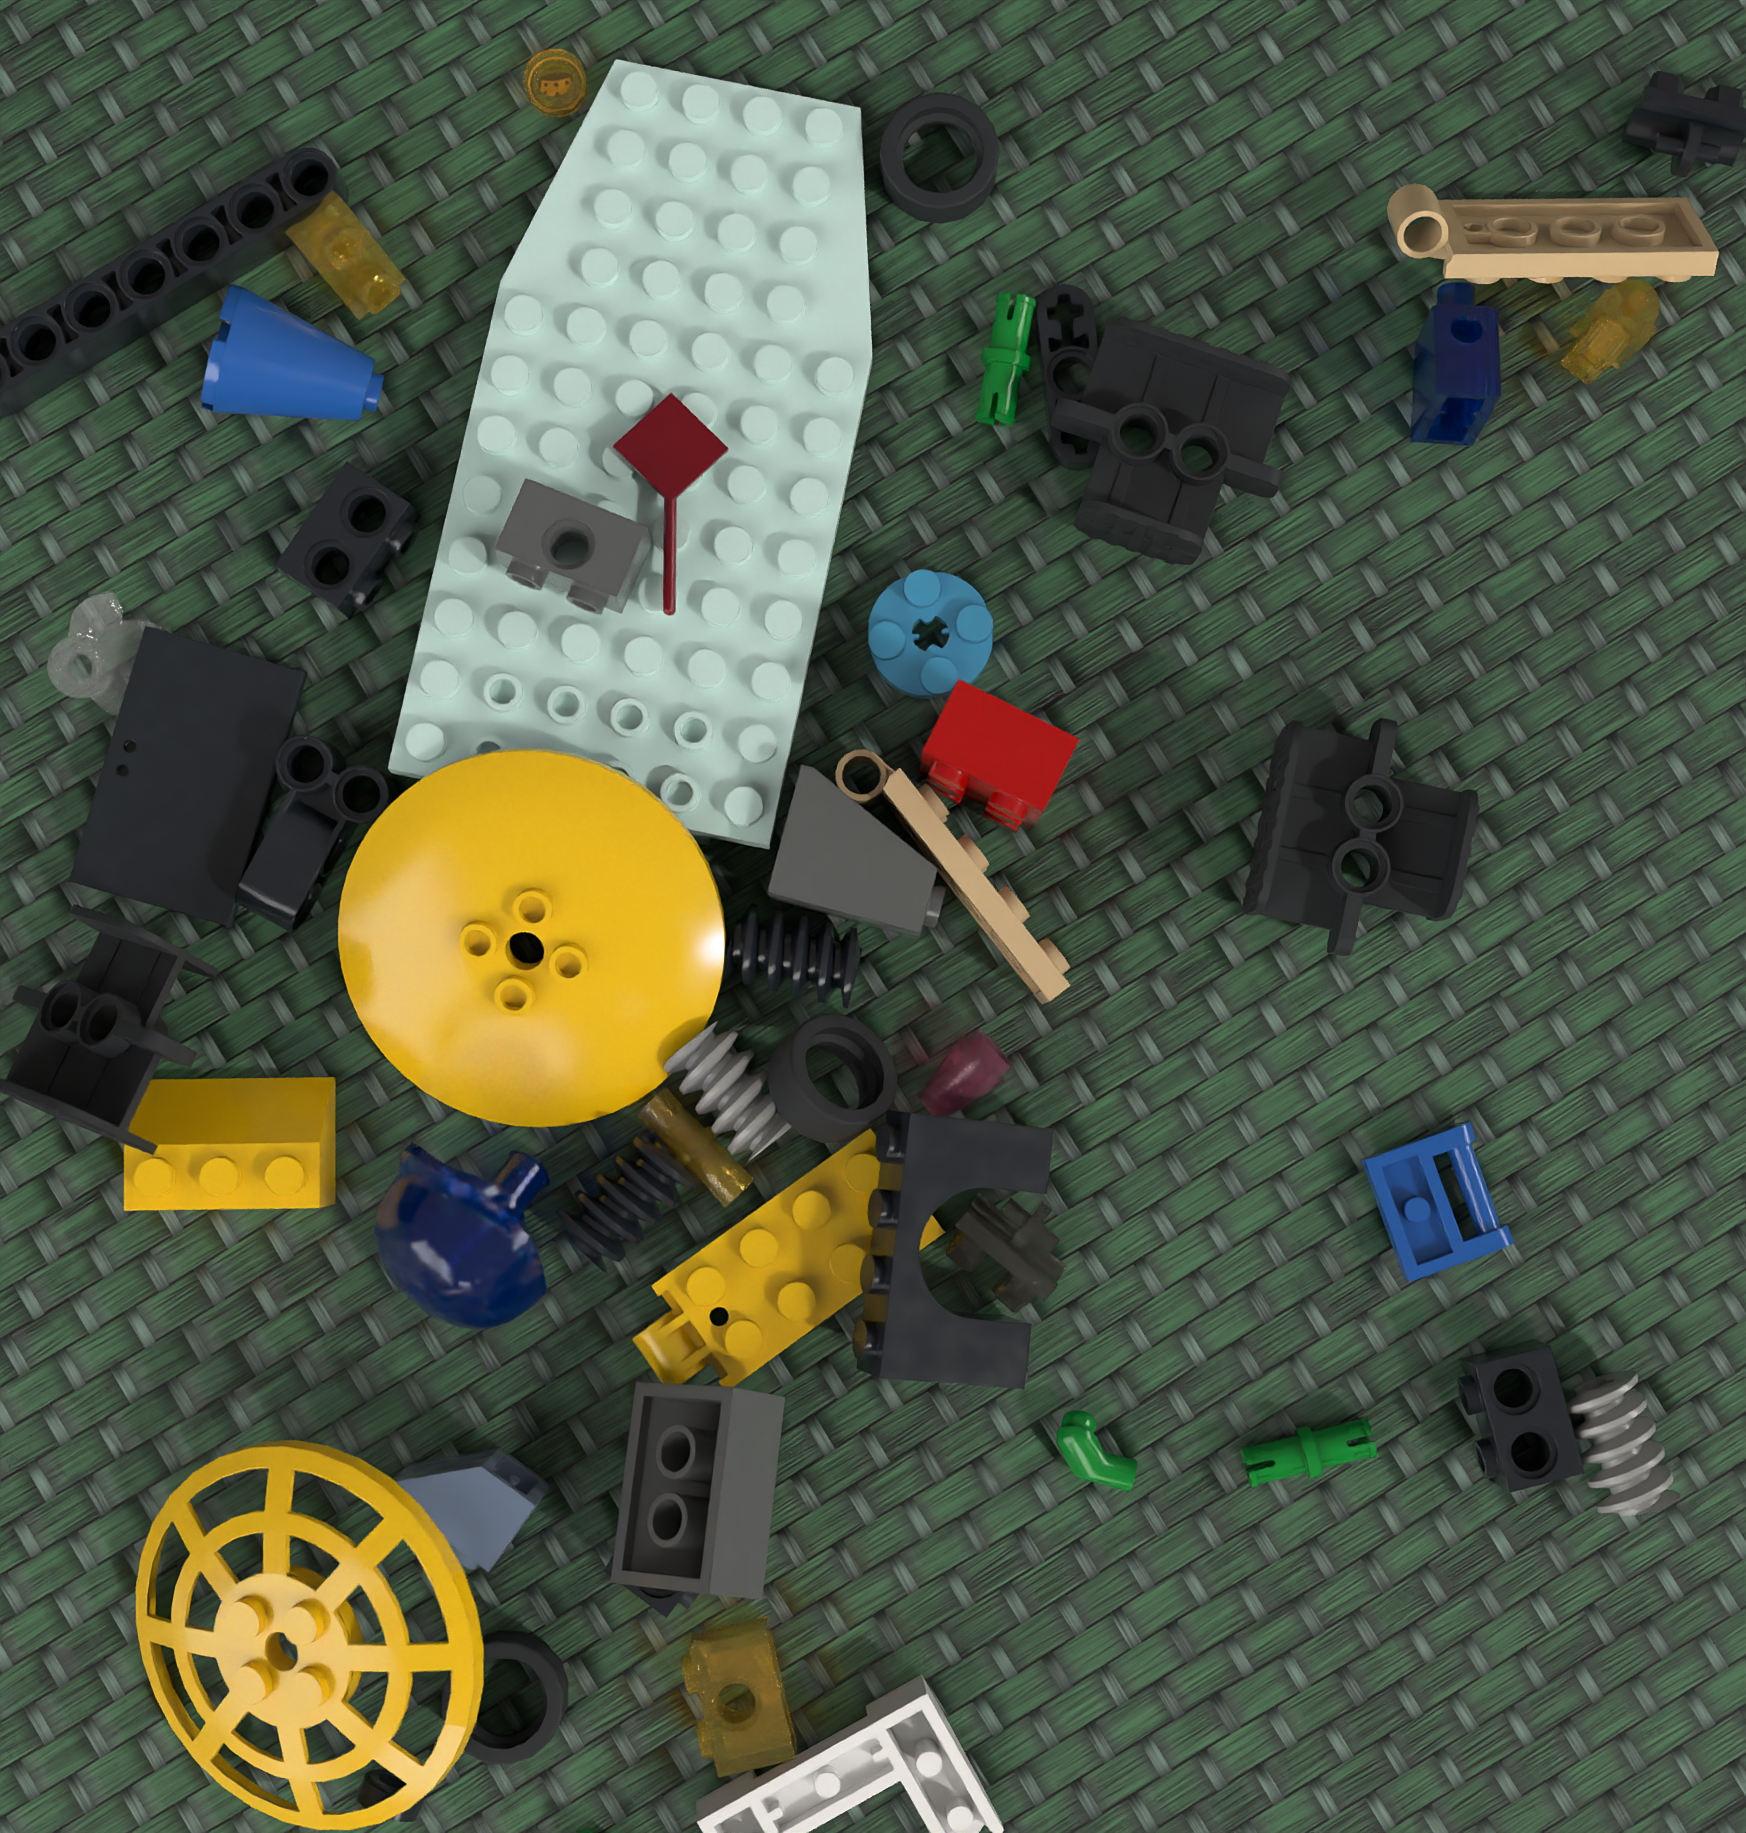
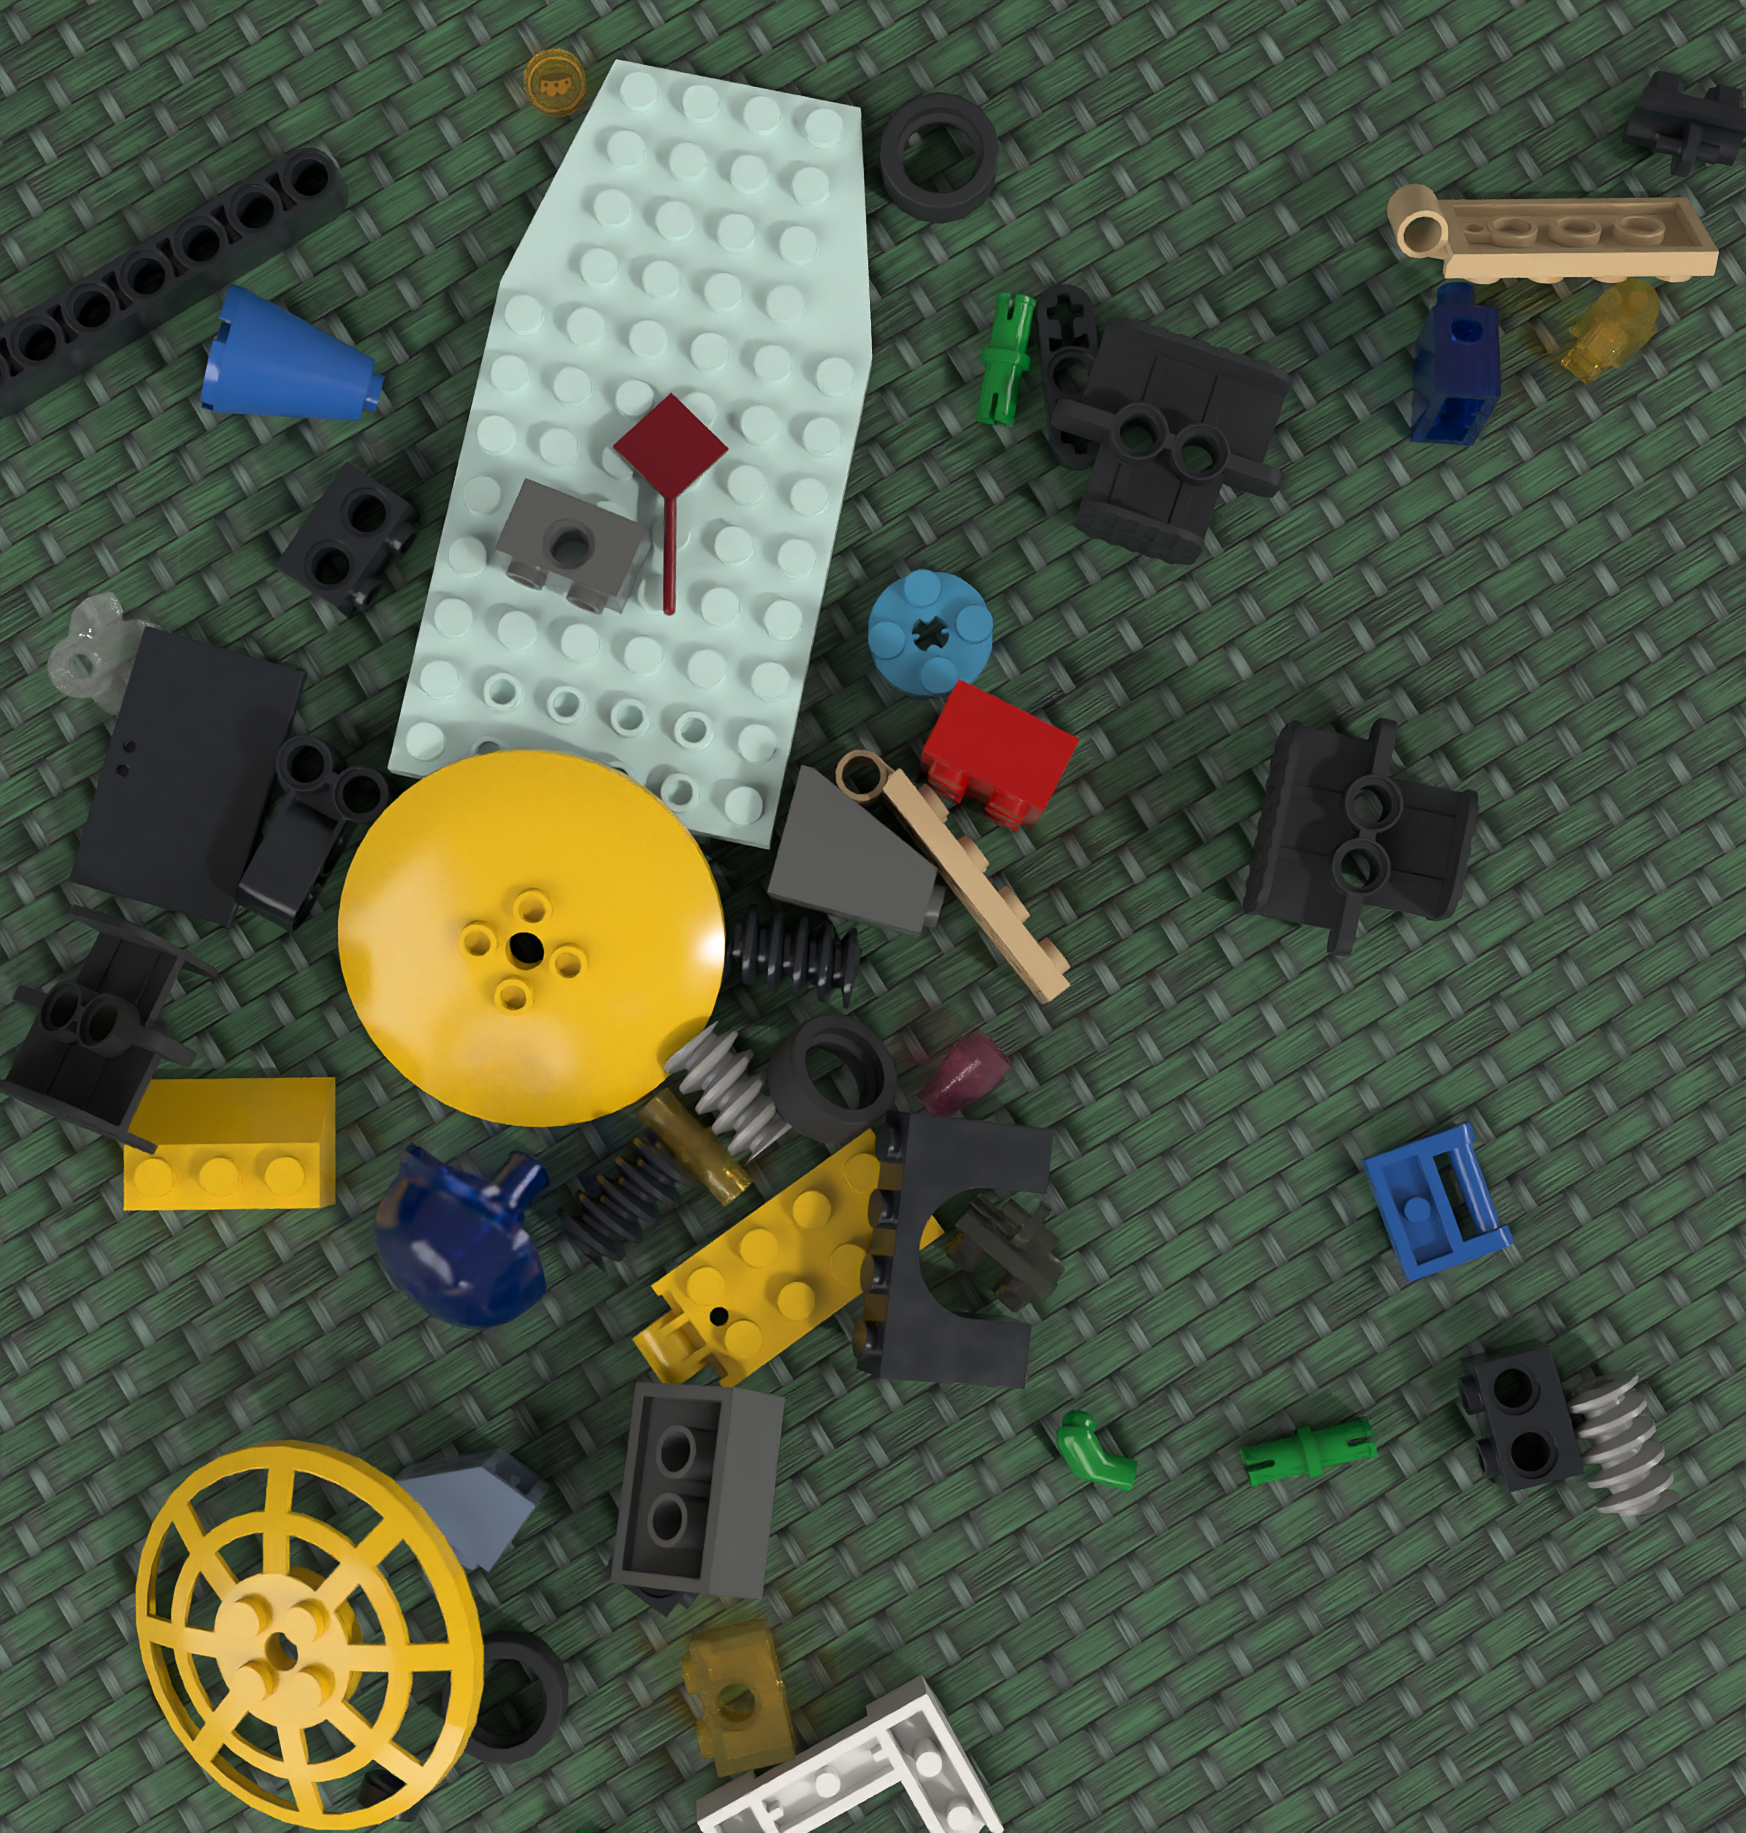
clear yellow hips [285,191,406,320] -> none

